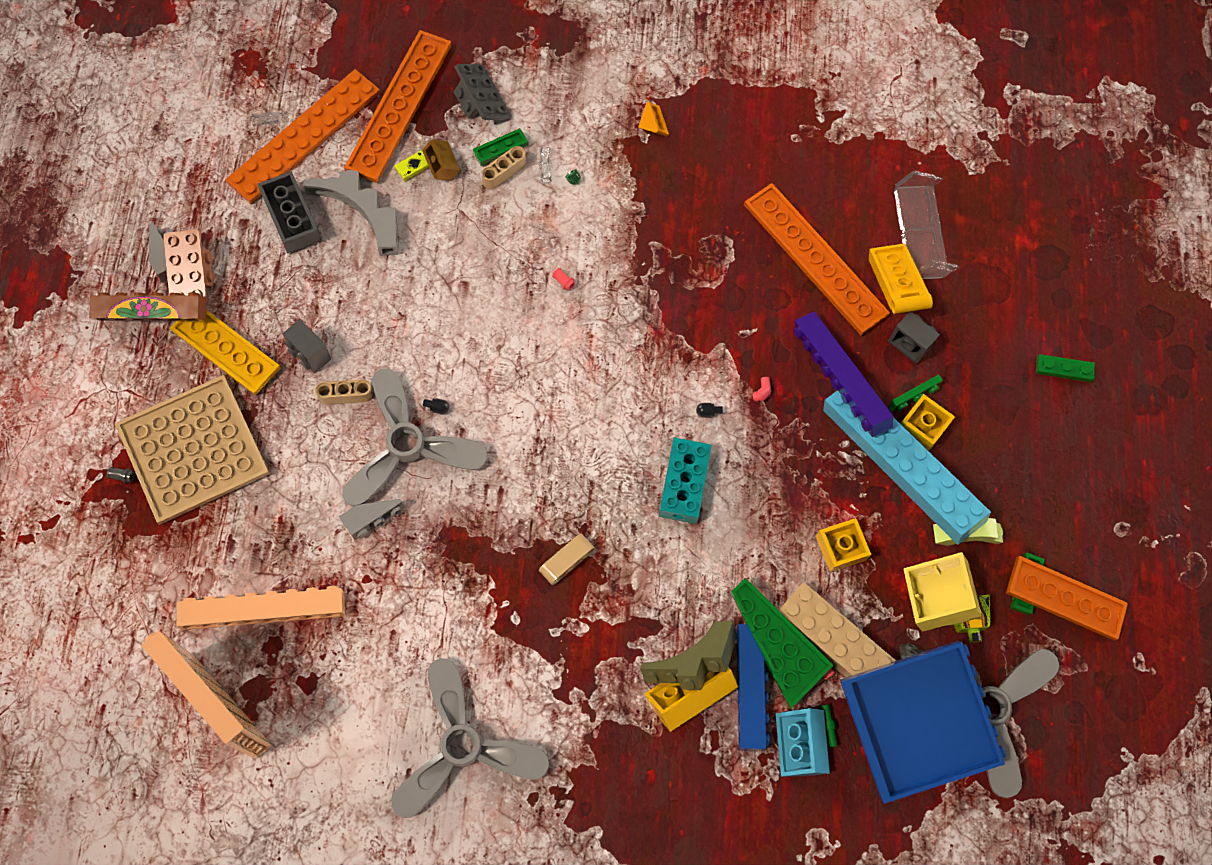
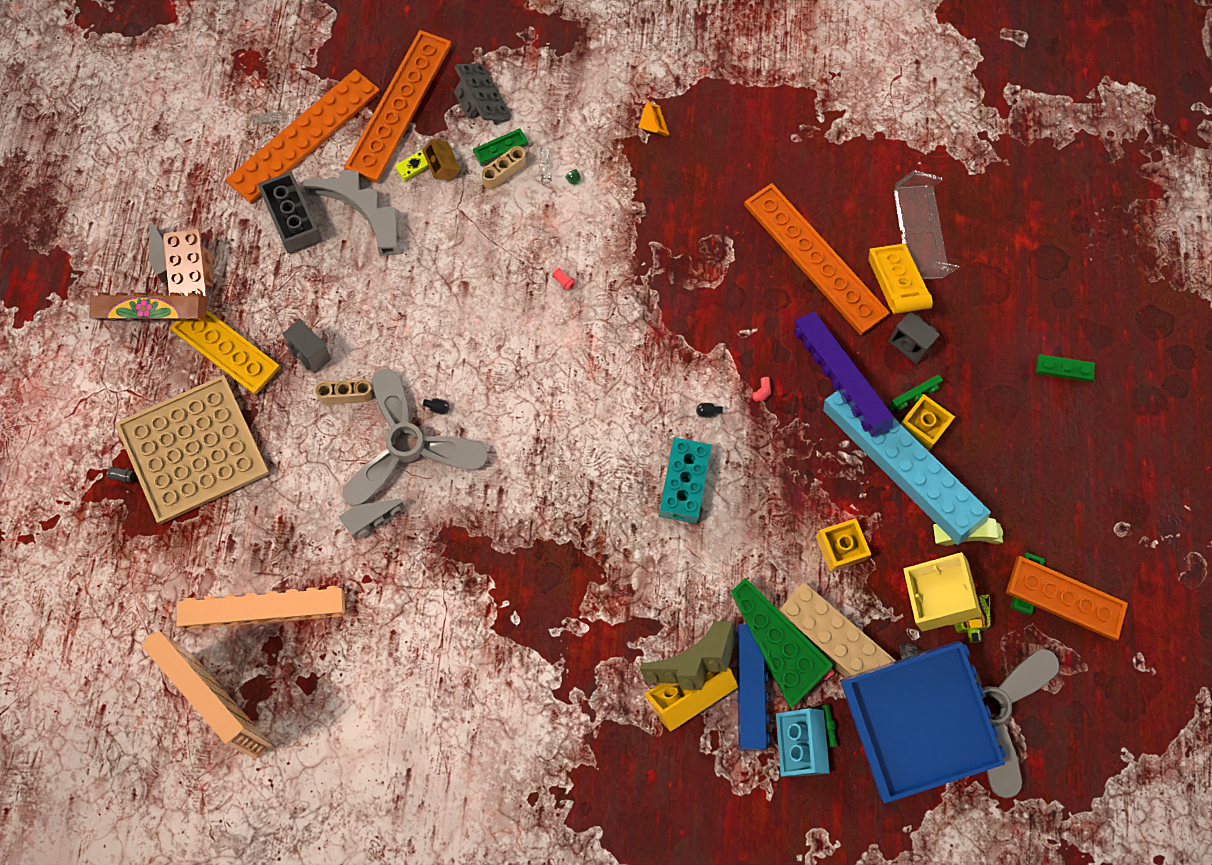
light grey piece [391,658,549,818] -> none
tan beam [539,533,595,585] -> none

